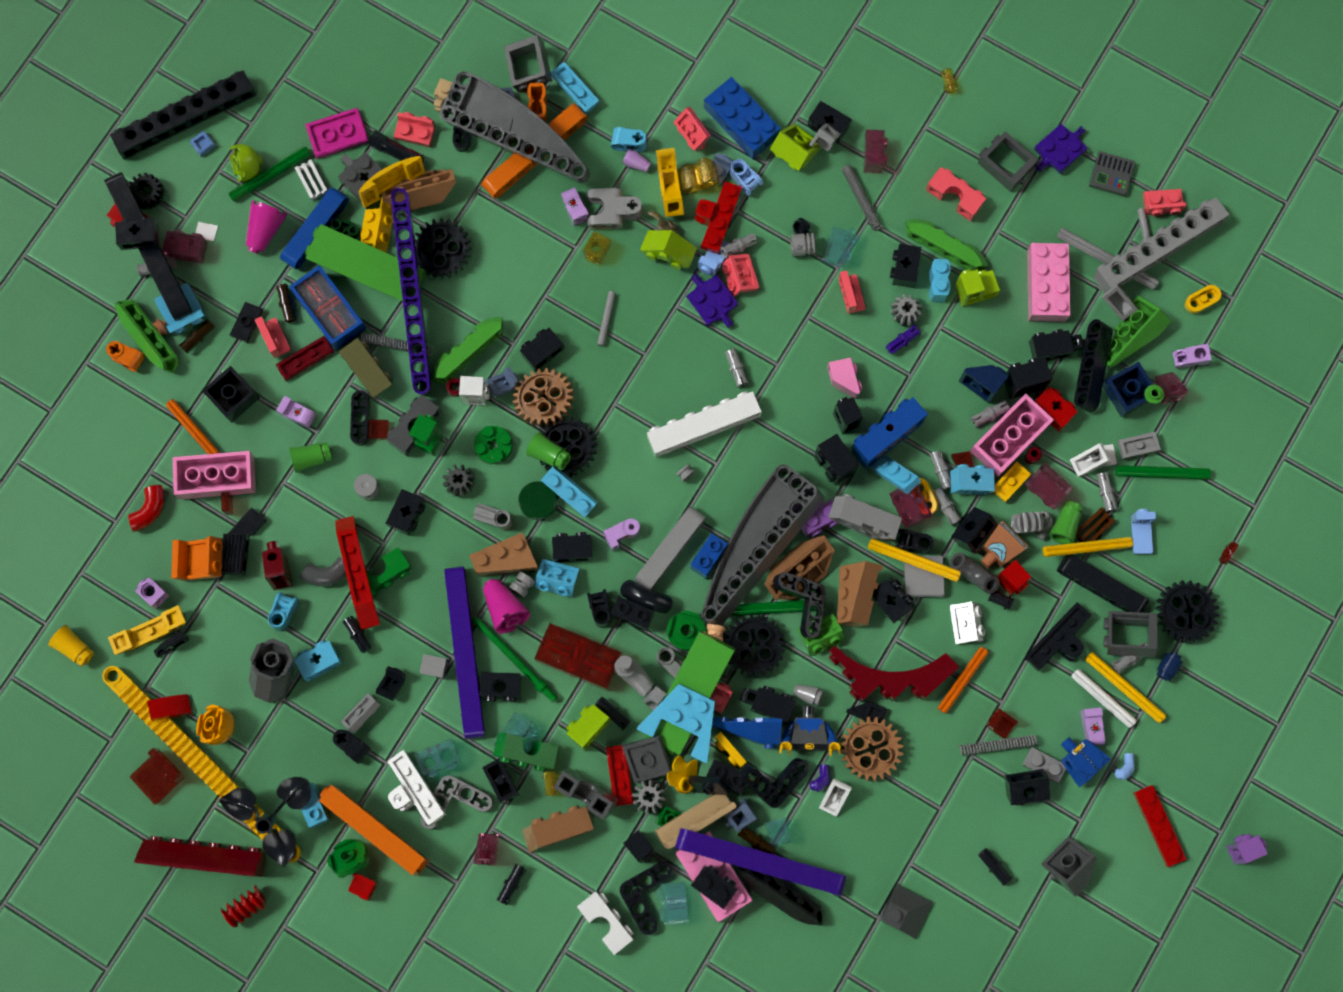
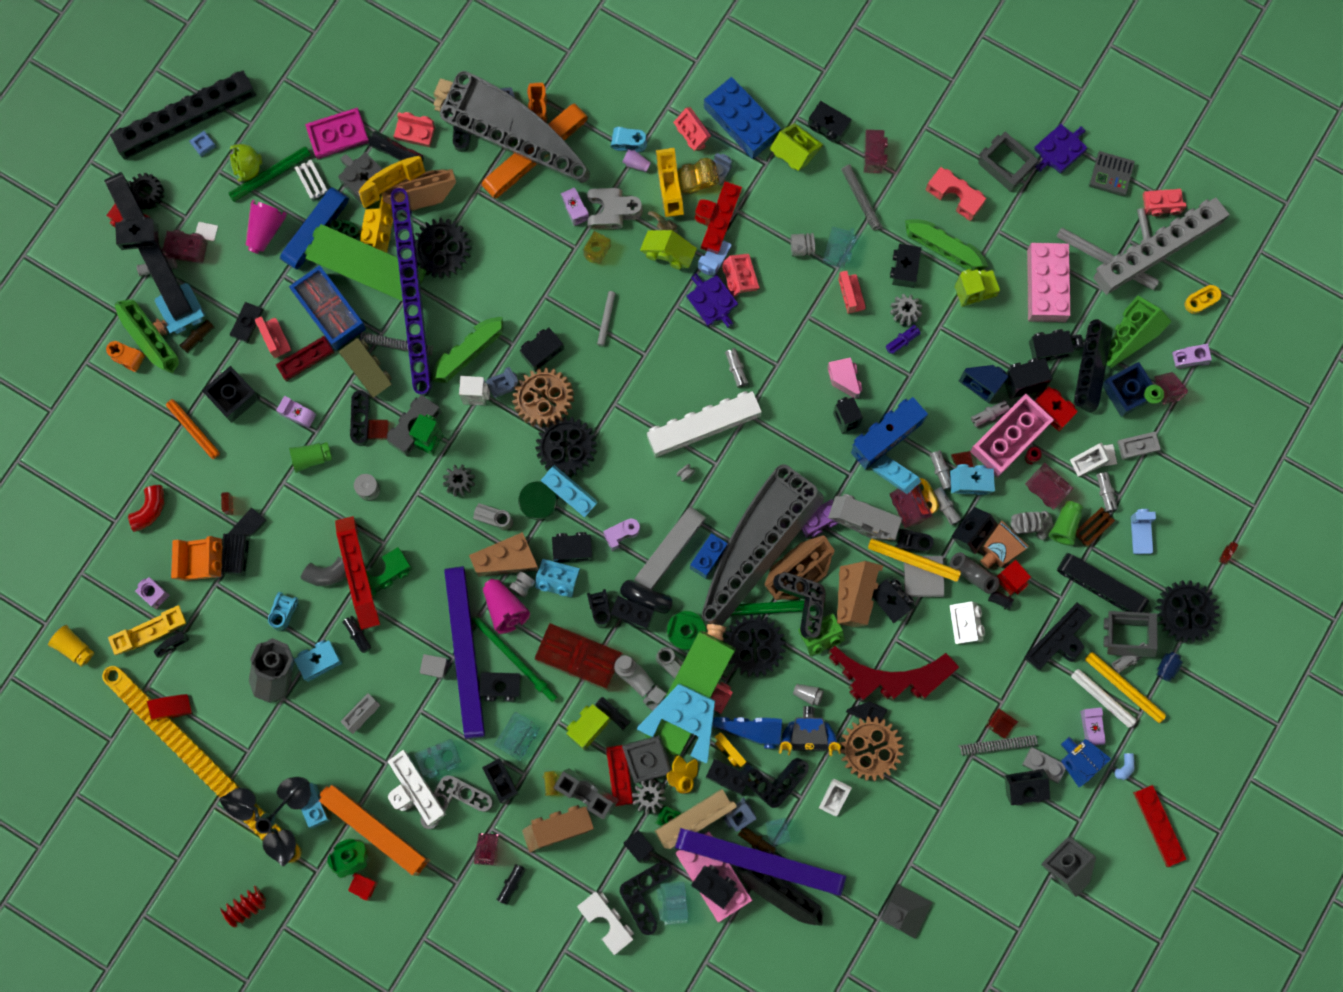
clear red bracket [130,747,186,805] -> none
dark red slope [134,836,266,877] -> none
bright pink brick [173,451,256,499] -> none
light orange cylinder [196,704,235,745] -> none
dark red torso [262,541,293,590] -> none
dark brown pin [276,284,297,323] -> none
black piece [333,729,371,764] -> none
black bracket [376,666,405,701] -> none
black brick [385,489,426,536] -> none
dark red bush [446,378,460,397] -> none
green plate [474,426,513,465] -> none
green arch [493,733,559,772] -> none
dark grey window [504,35,552,93] -> none
bright green plant [526,432,571,470] -> none
medium azure plate [551,62,600,114] -> none
black plate [688,776,731,795] -> none
light grey pin [720,233,757,258] -> none
light blue piece [730,159,763,196] -> none
black brick [740,686,796,725] -> none
black plate [793,218,810,235] -> none
light grey panel [809,123,841,151] -> none
dark purple arm [810,765,830,792] -> none
black brick [814,434,858,486] -> none
medium azure brick [929,259,950,302] -> none
orange axle [938,647,989,714] -> none
clear yellow pin [940,68,958,94] -> none
black axle [978,848,1012,886] -> none
yellow plate [993,462,1031,503] -> none
yellow axle [1042,537,1133,557] -> none
light grey slope [1102,284,1138,321] -> none
green axle [1115,465,1211,479] -> none
medium lavender brick [1226,833,1268,864] -> none

